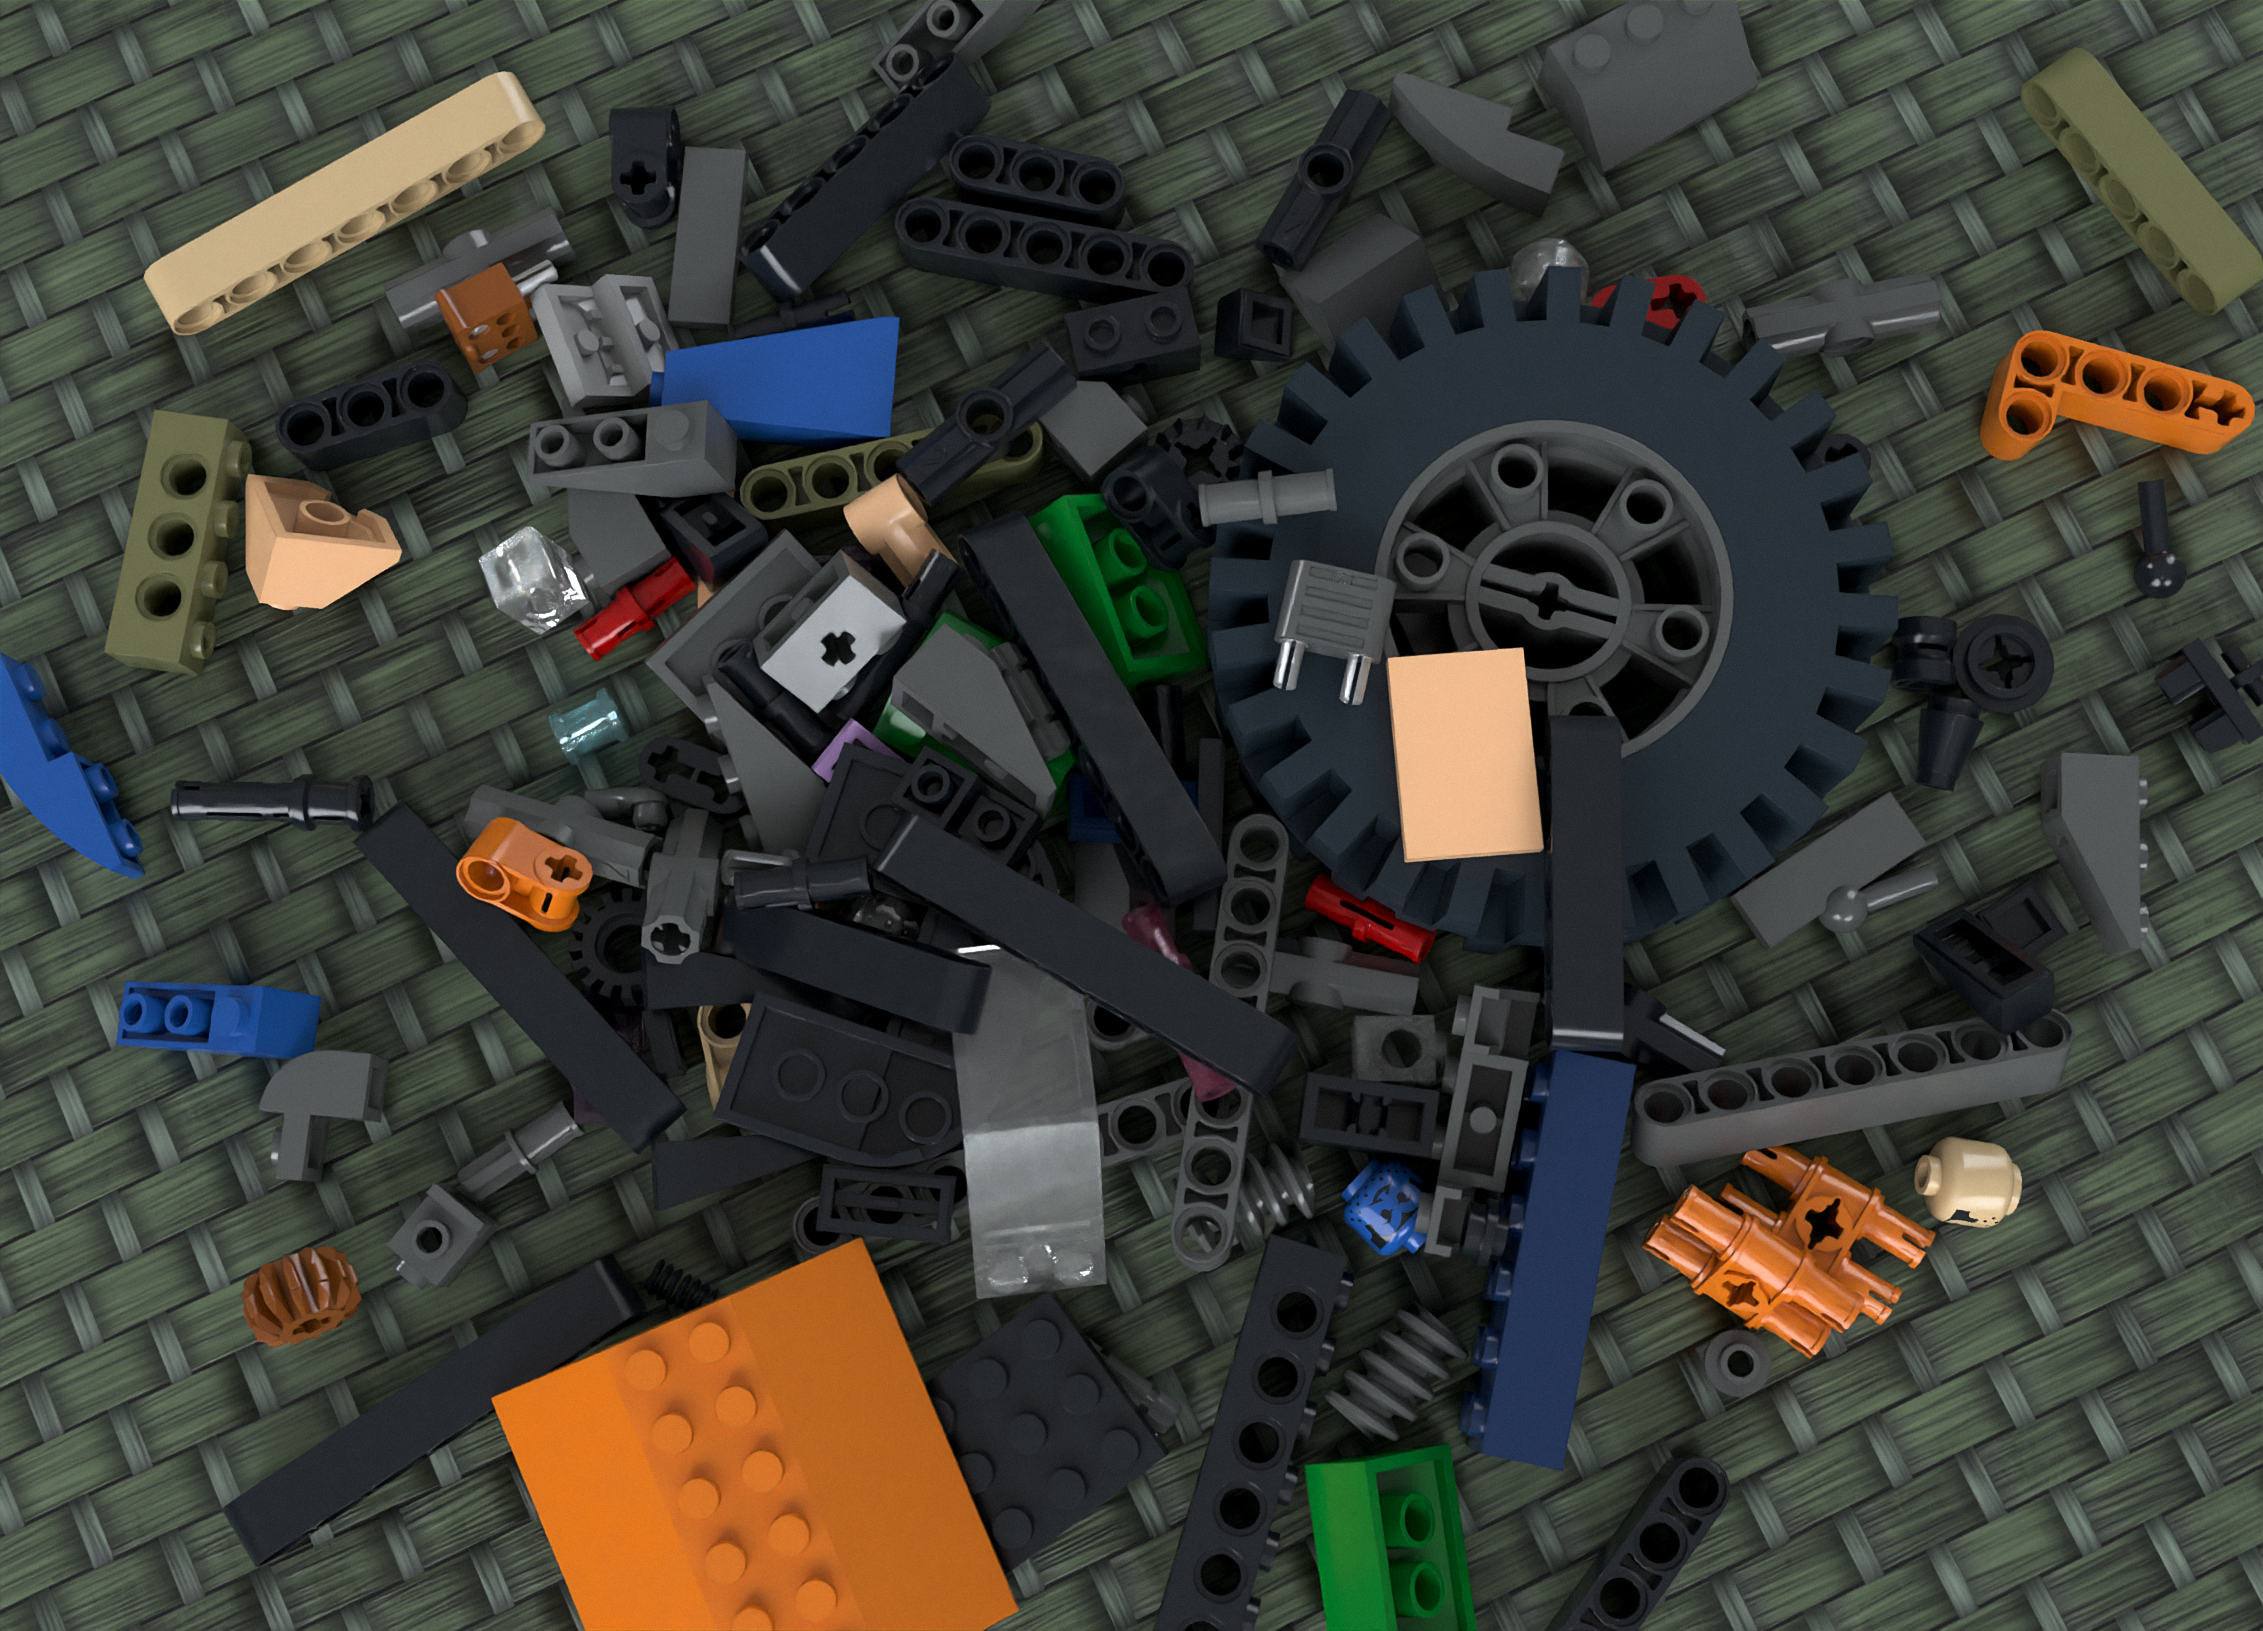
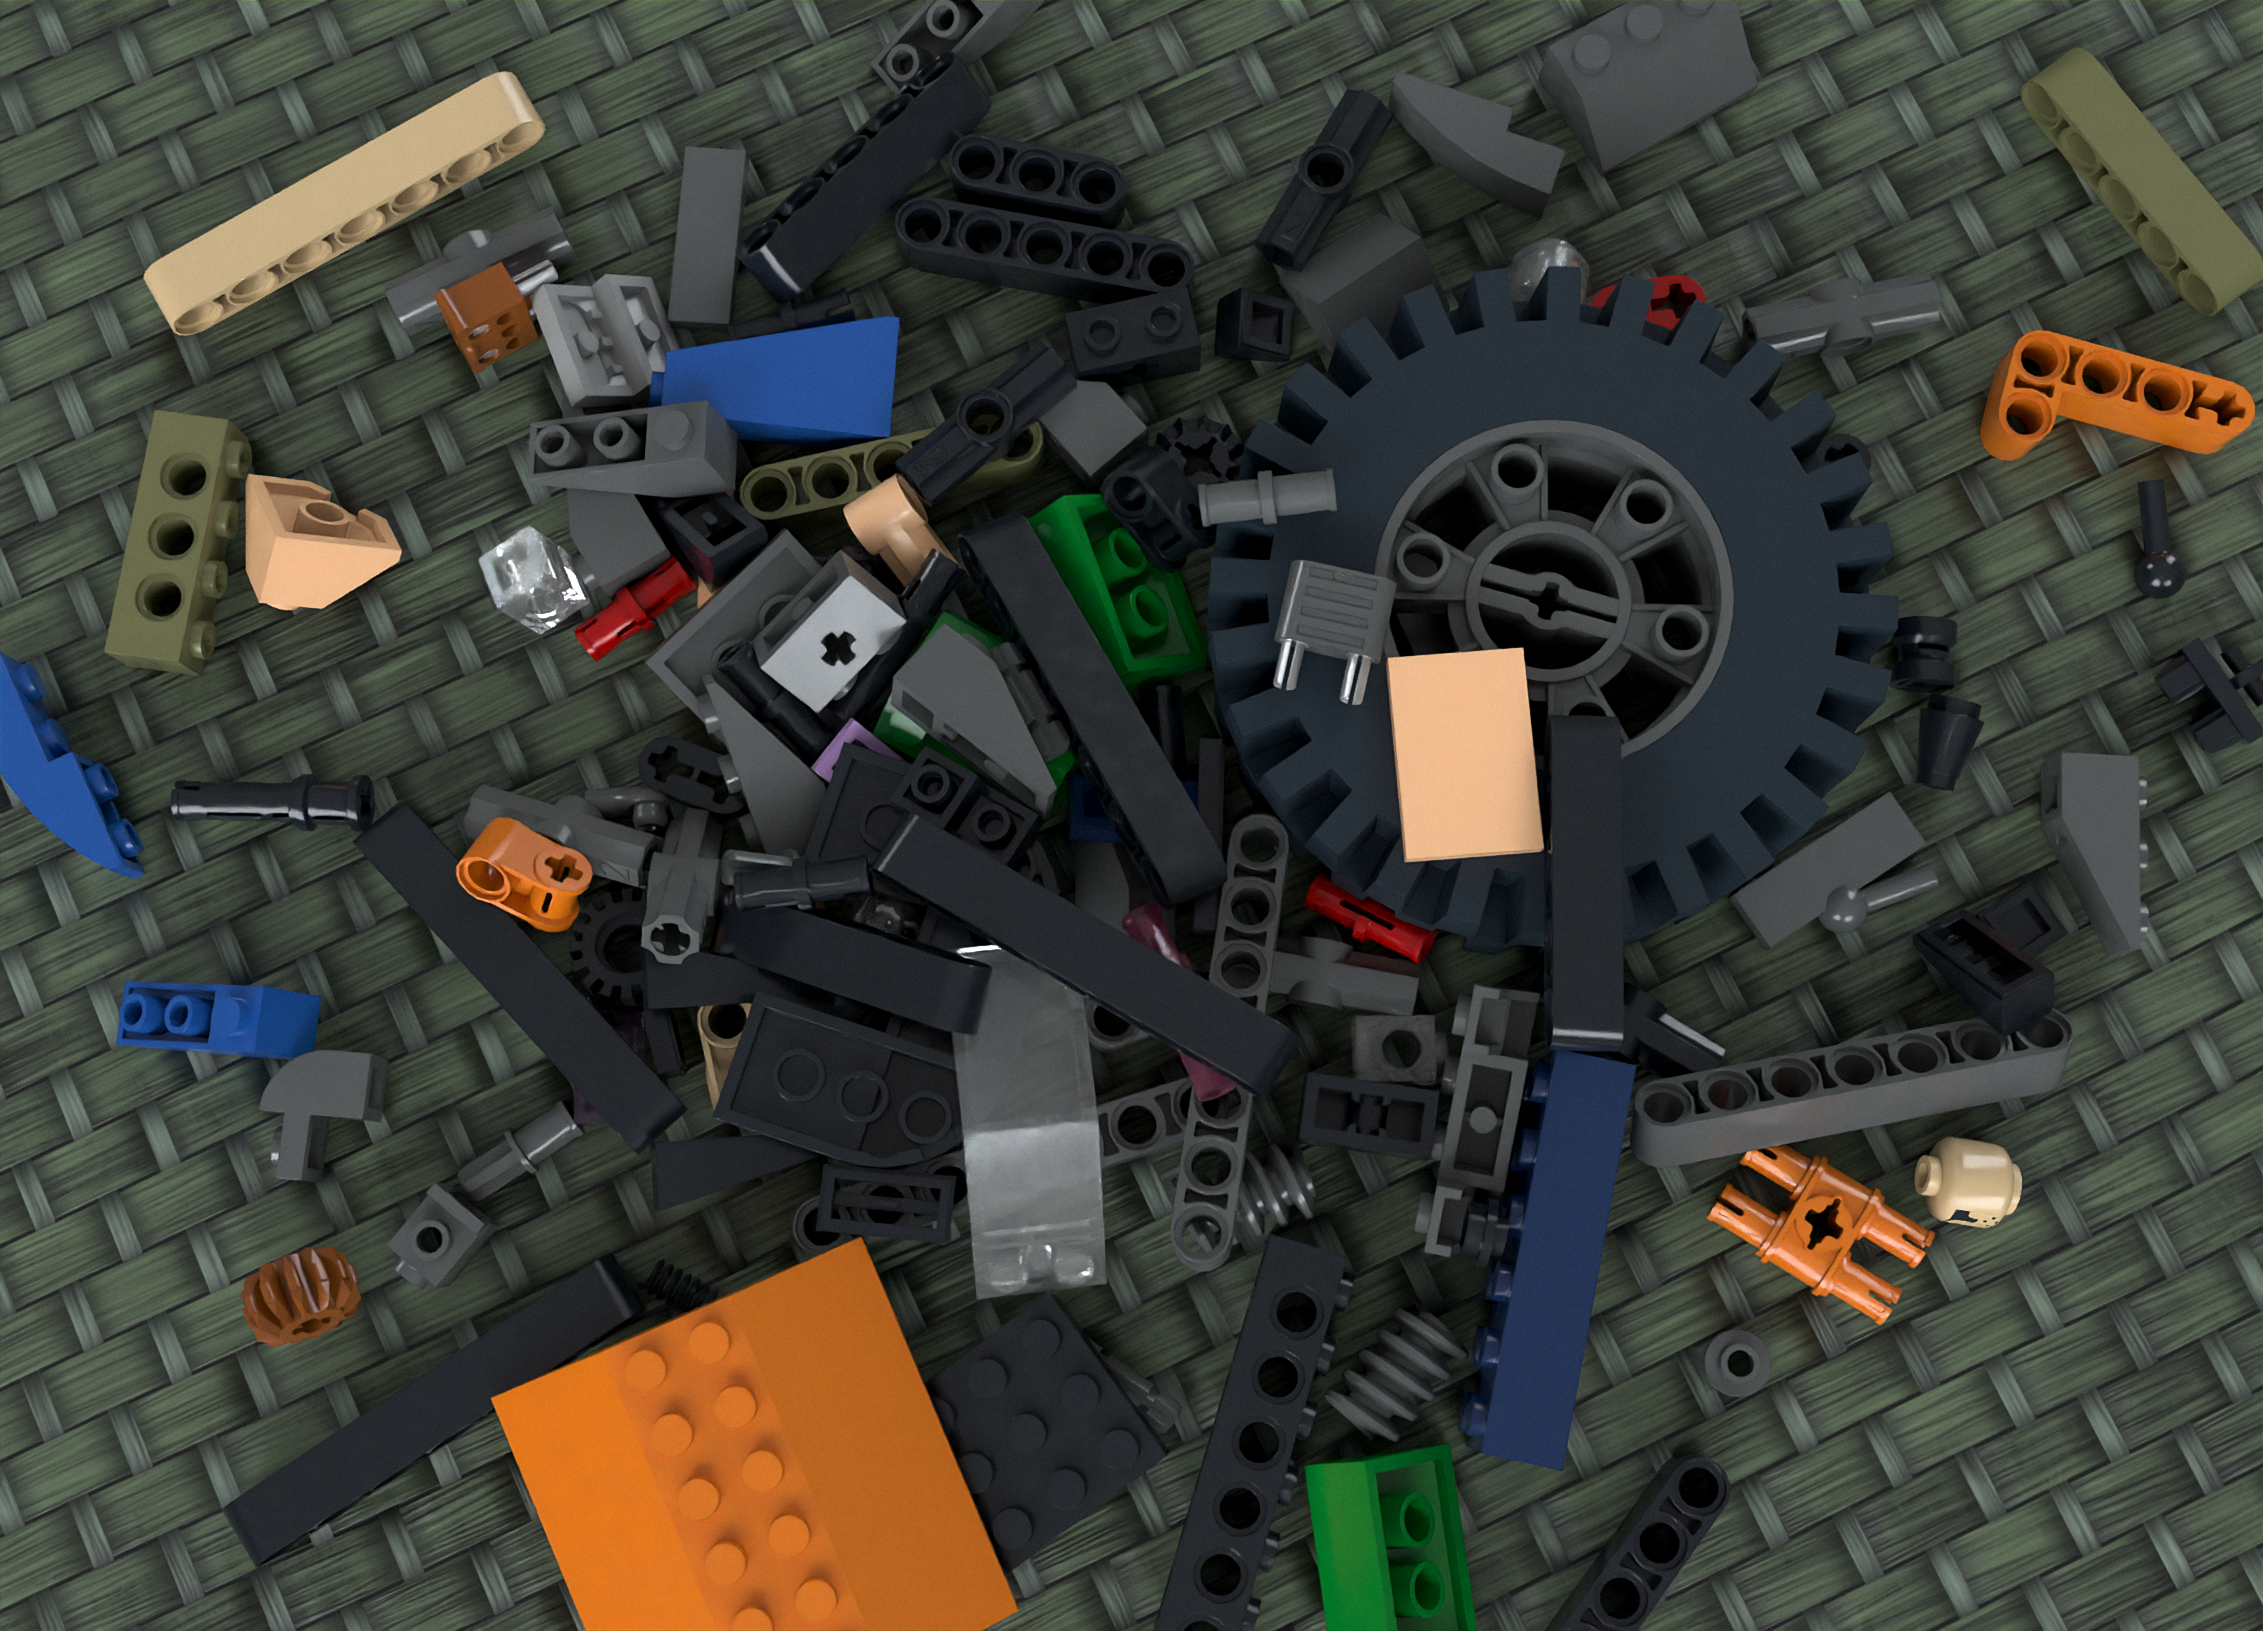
black beam [276,361,468,472] -> none
clear light blue bush [547,687,631,766] -> none
black piece [609,105,681,230] -> none
blue head [1340,1157,1435,1256] -> none
orange pin [1641,1184,1865,1359] -> none
black gear [1951,614,2054,715] -> none

